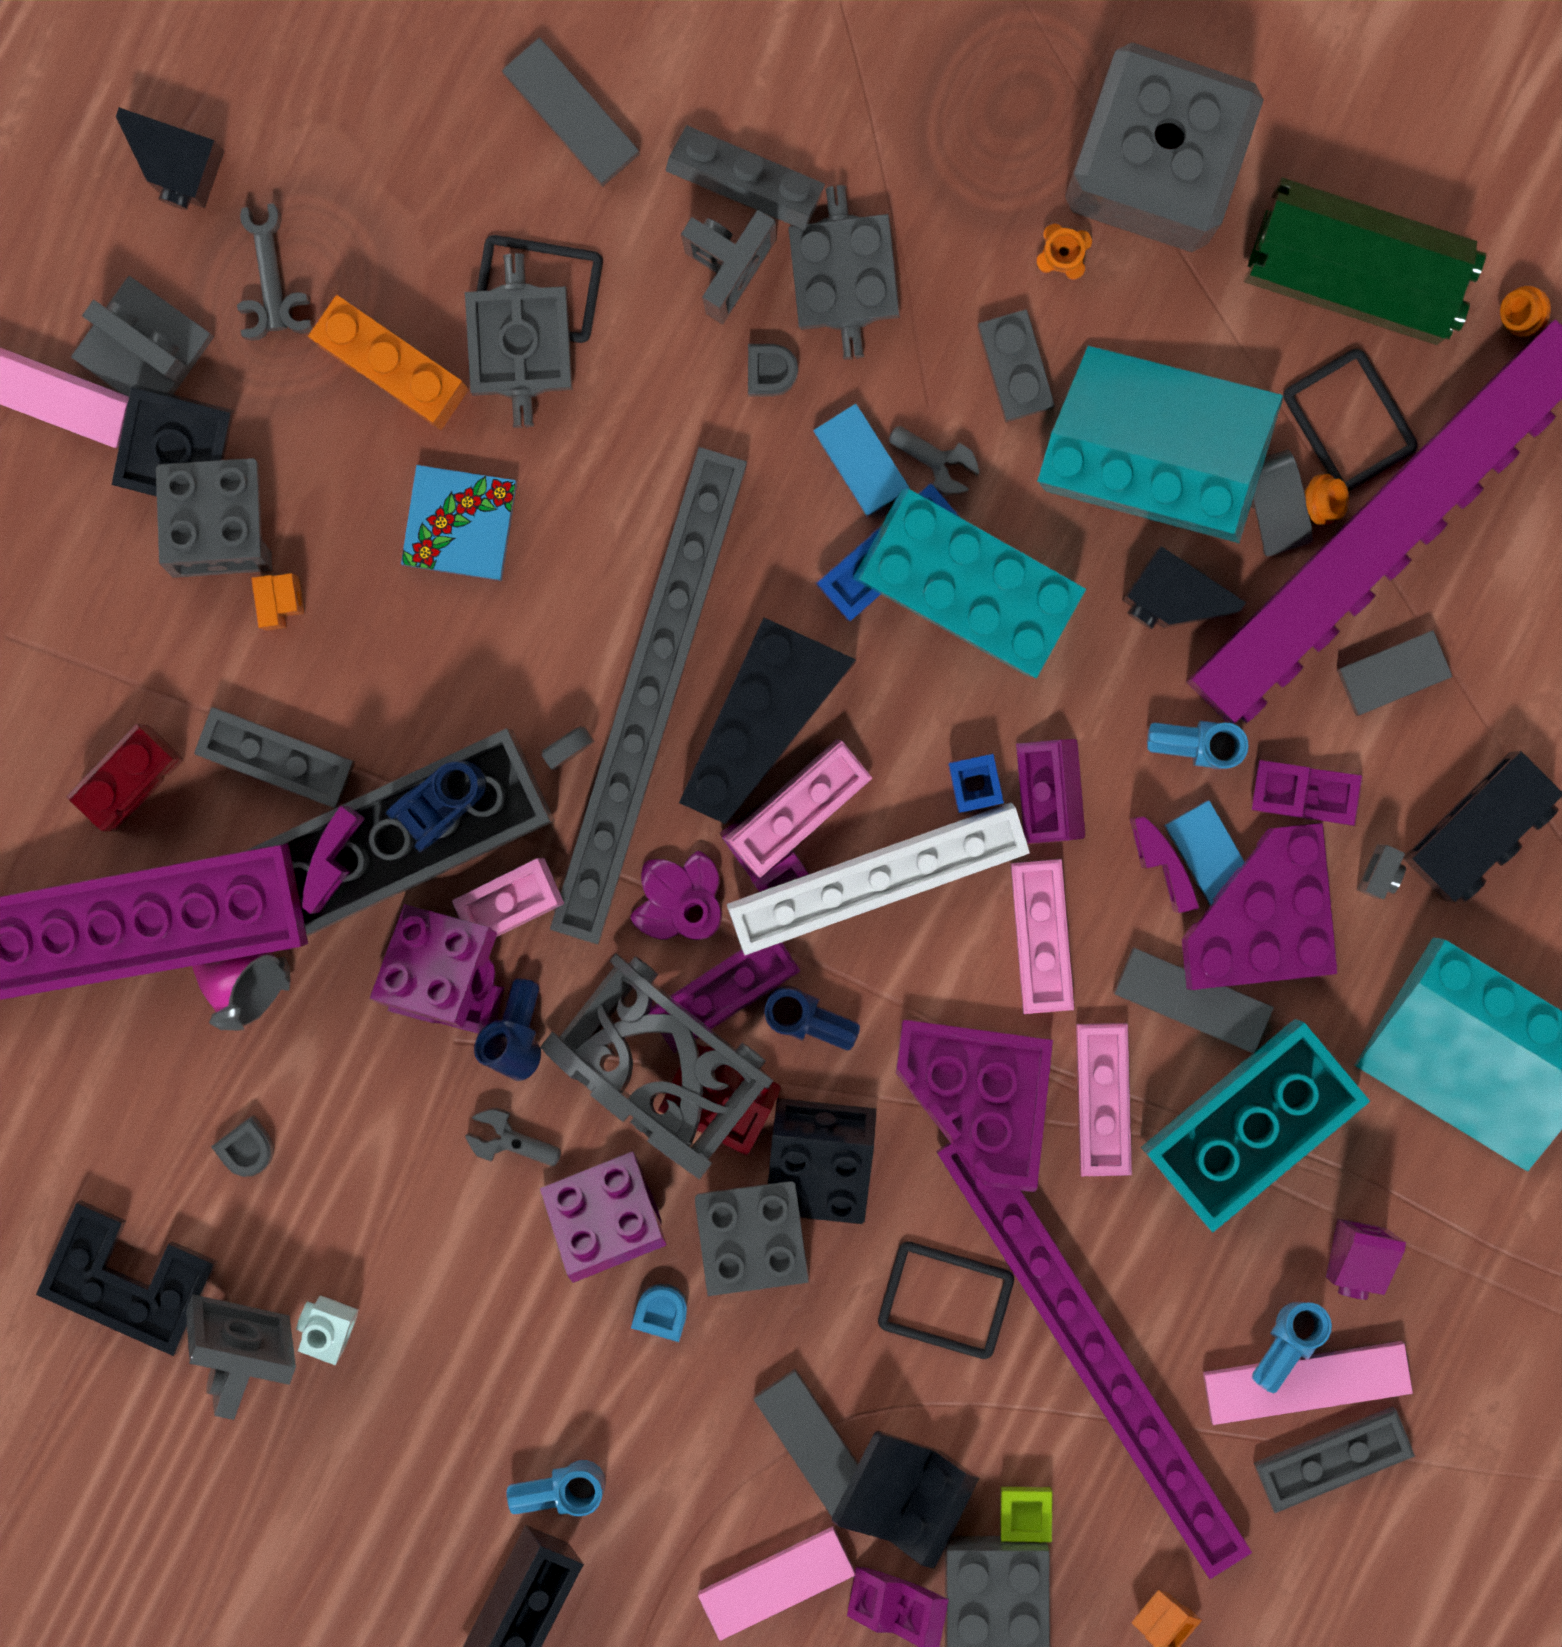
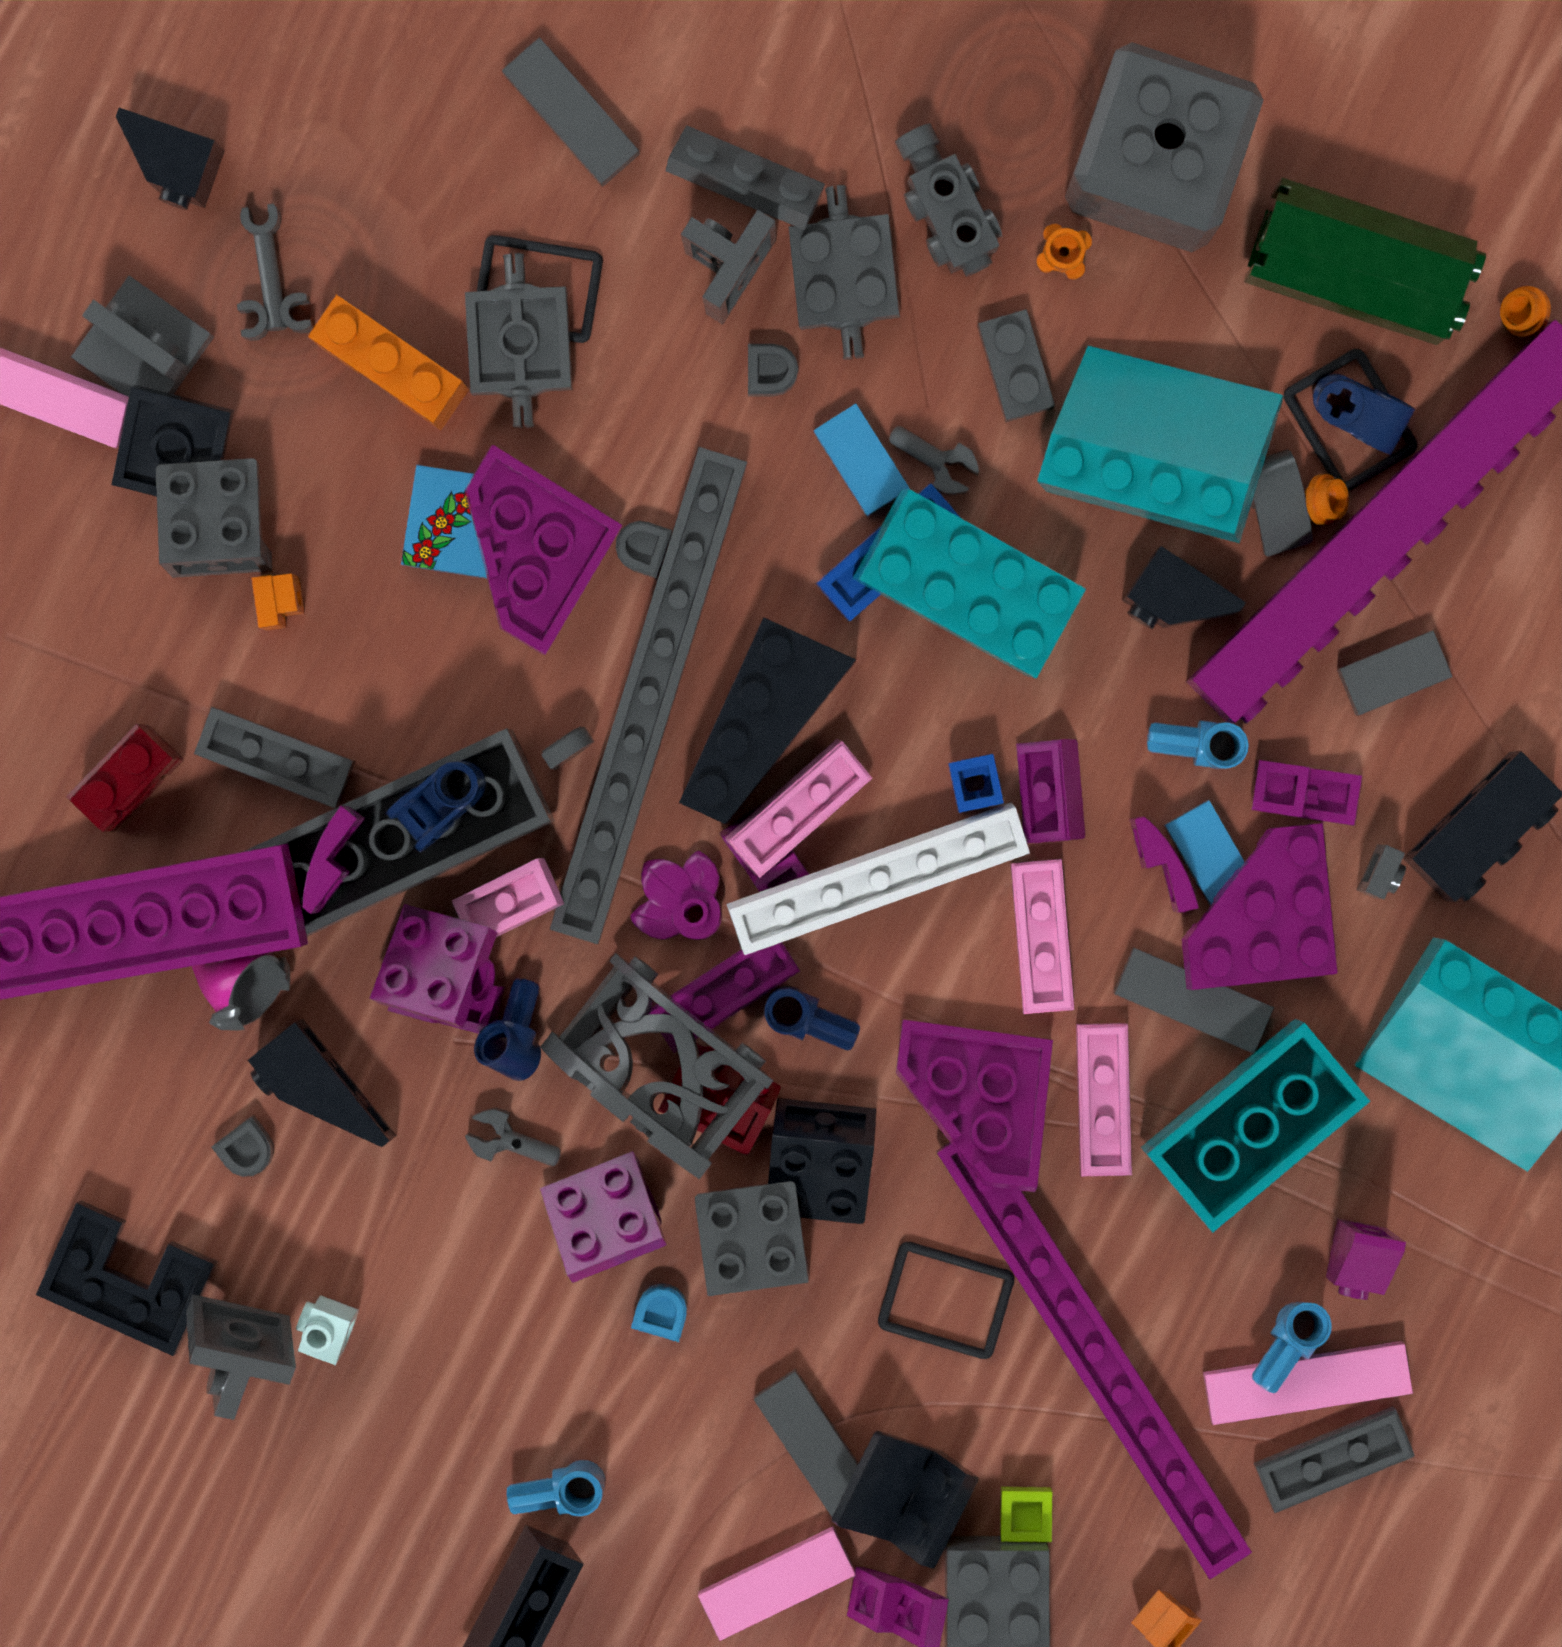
none -> black slope [247,1019,397,1147]
none -> magenta plate [465,445,622,655]
none -> dark grey tile [615,521,673,579]
none -> dark grey brick [895,123,1002,277]
none -> dark blue piece [1312,374,1415,455]

